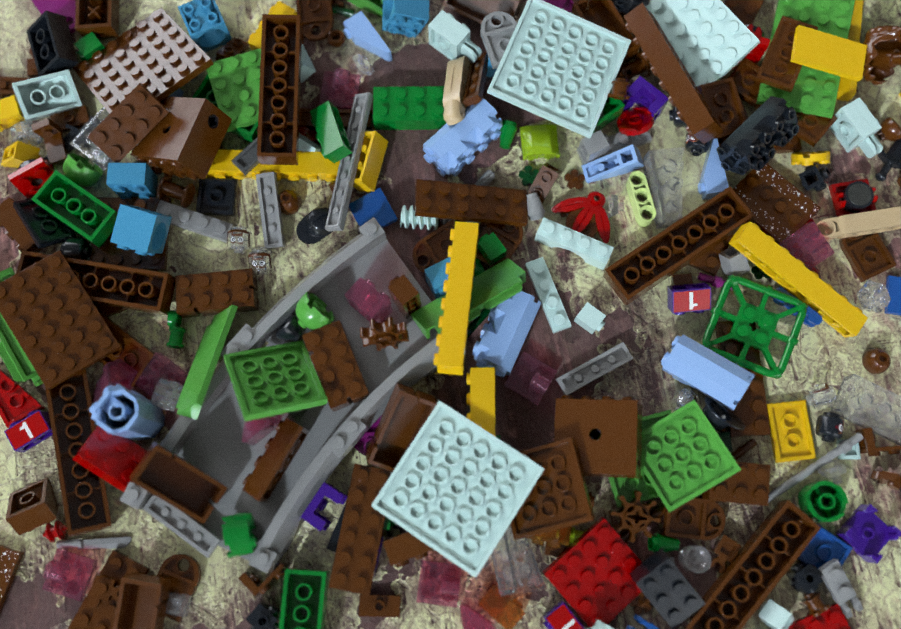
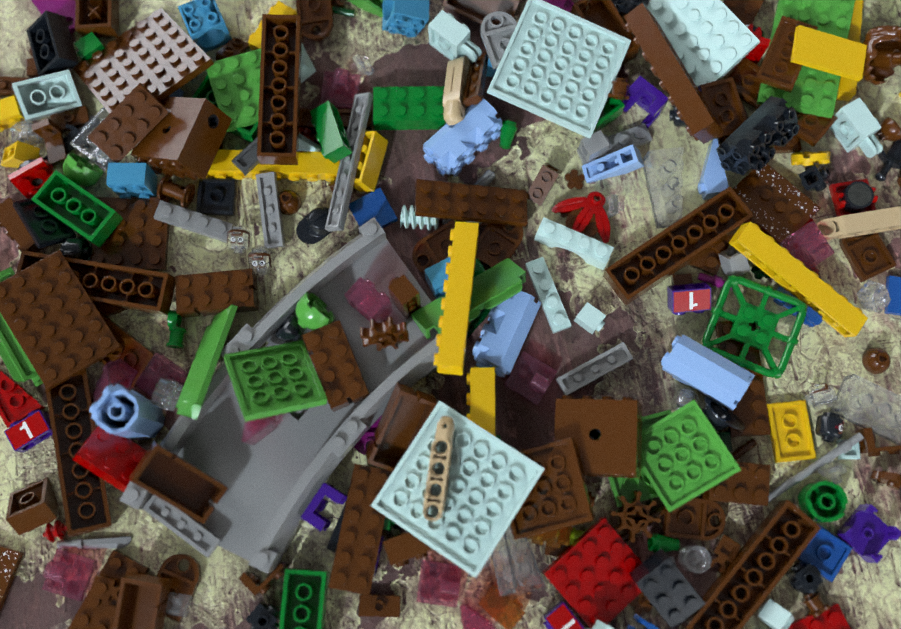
dark azure brick [110,204,172,256] -> none
green brick [222,511,259,558] -> none
reddish brown slope [242,418,310,502] -> none
reddish brown plate [327,29,345,47] -> none
light blue slope [343,11,392,62] -> none
green brick [477,232,507,266] -> none
dark green plant [518,165,539,186] -> none
lime slope [520,124,560,161] -> none
light grey cone [526,192,546,221] -> none
reddish brown hose [616,53,650,83] -> none
red tile [617,107,654,136] -> none
yellowish green beam [626,171,656,227] -> none
black head [685,132,710,156] -> none
light grey hinge [817,558,863,619] -> none
none -> tan piece [423,416,455,521]

